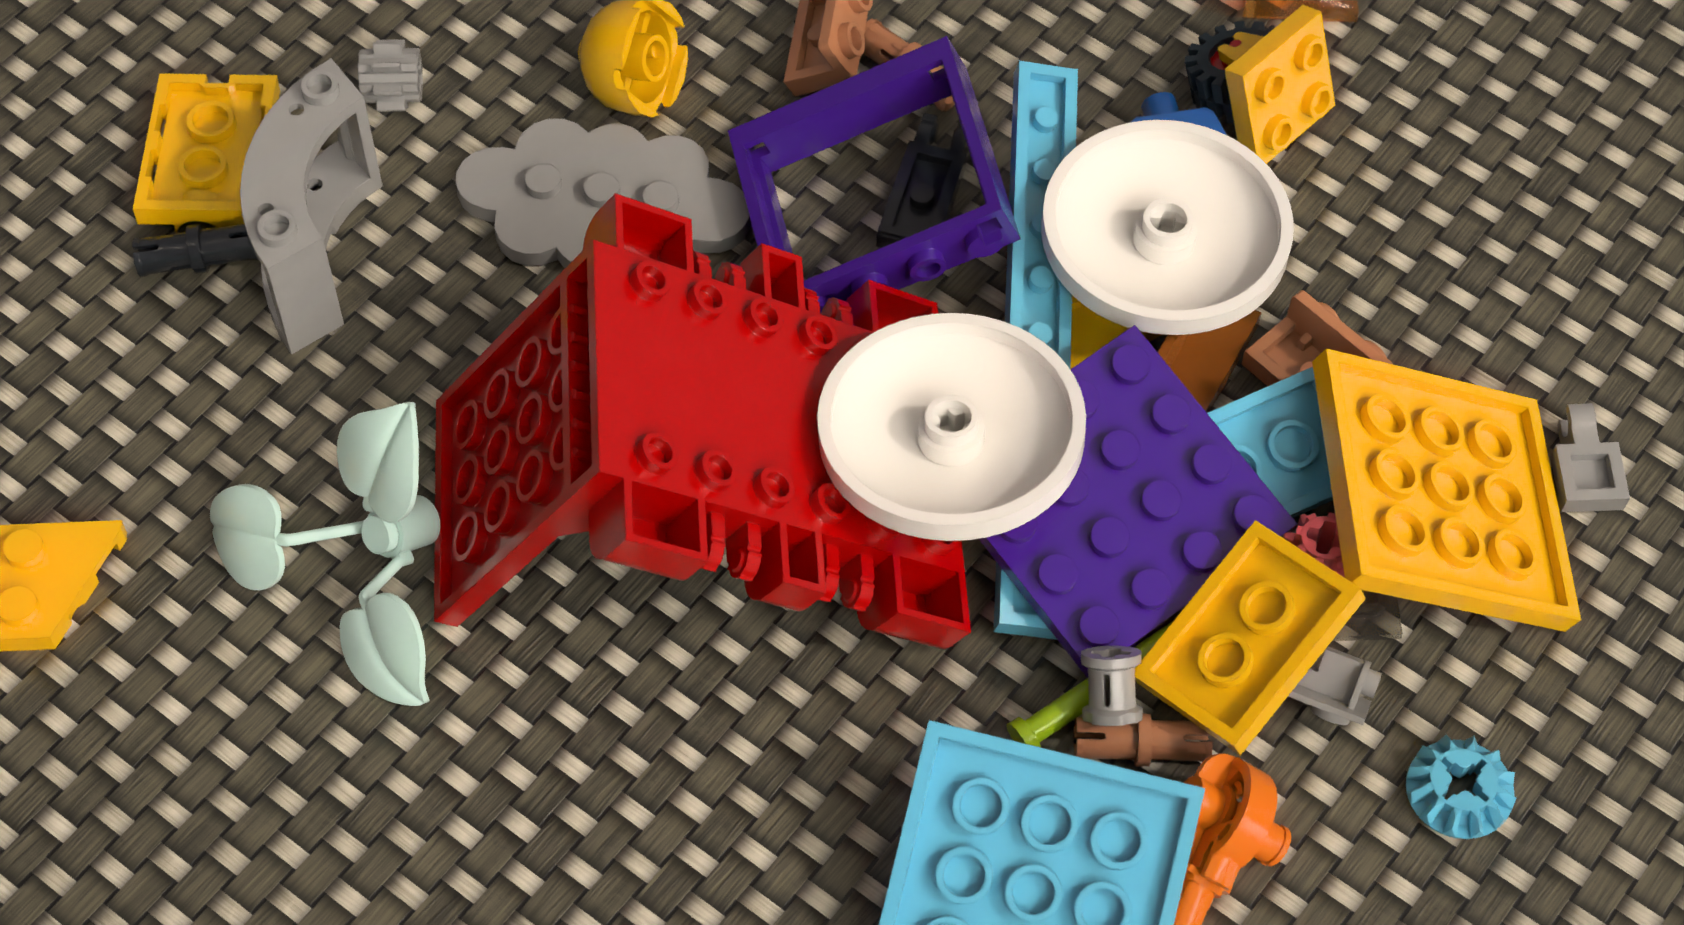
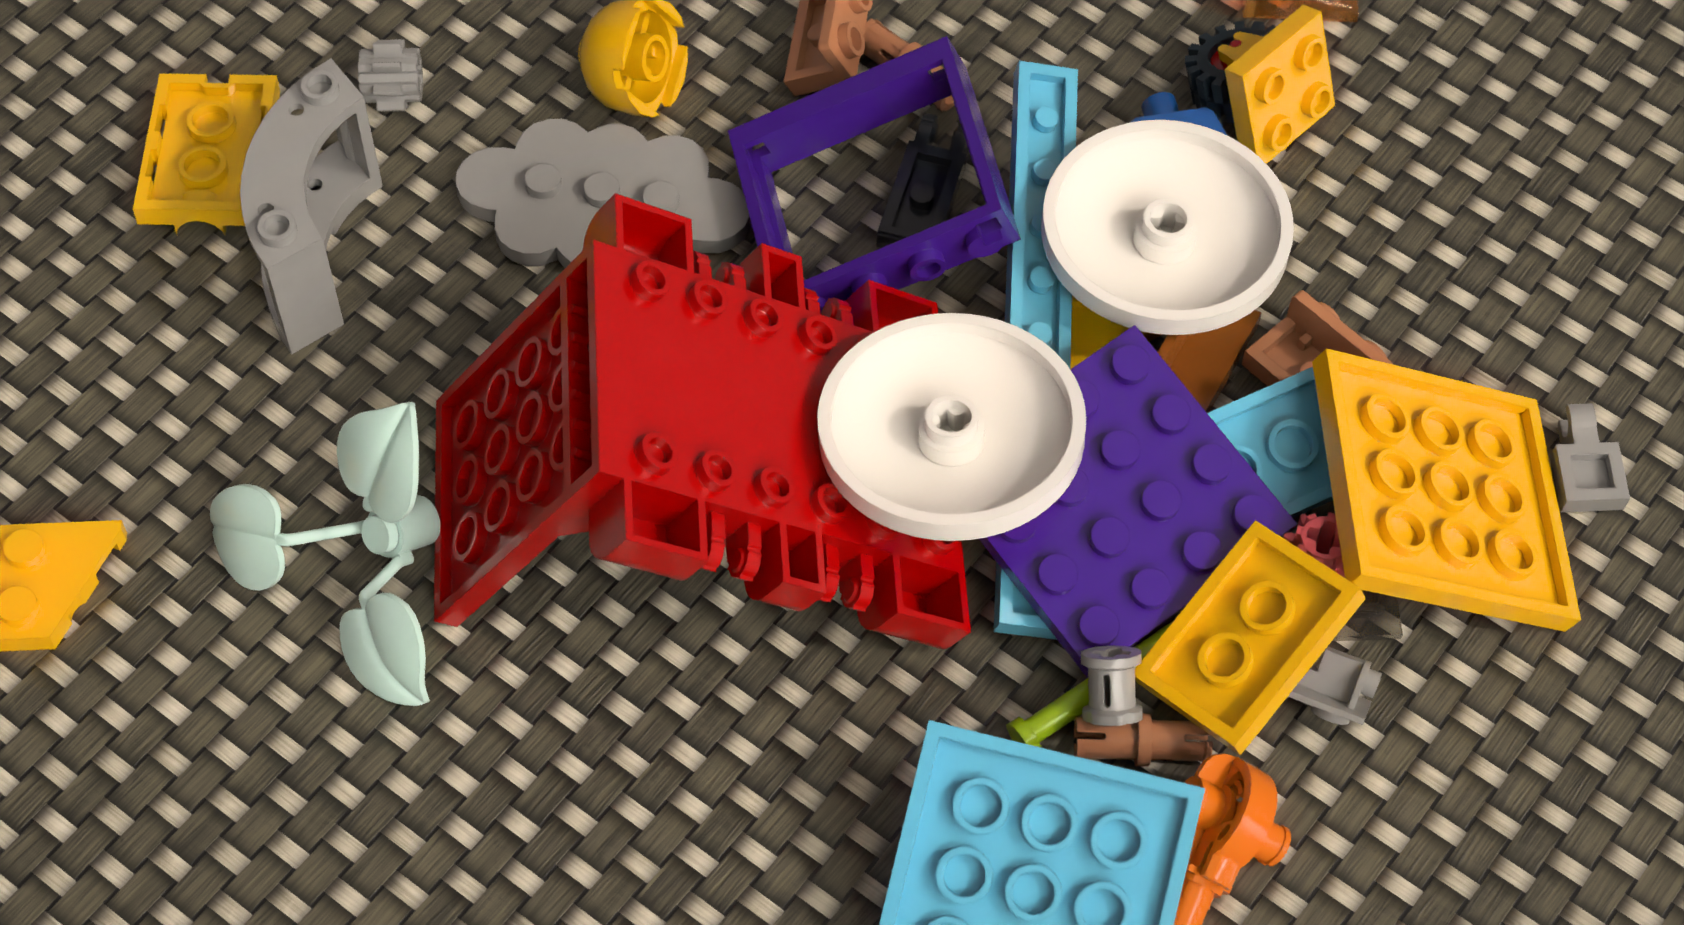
black pin [132,223,259,277] -> none
medium azure gear [1406,734,1516,839] -> none

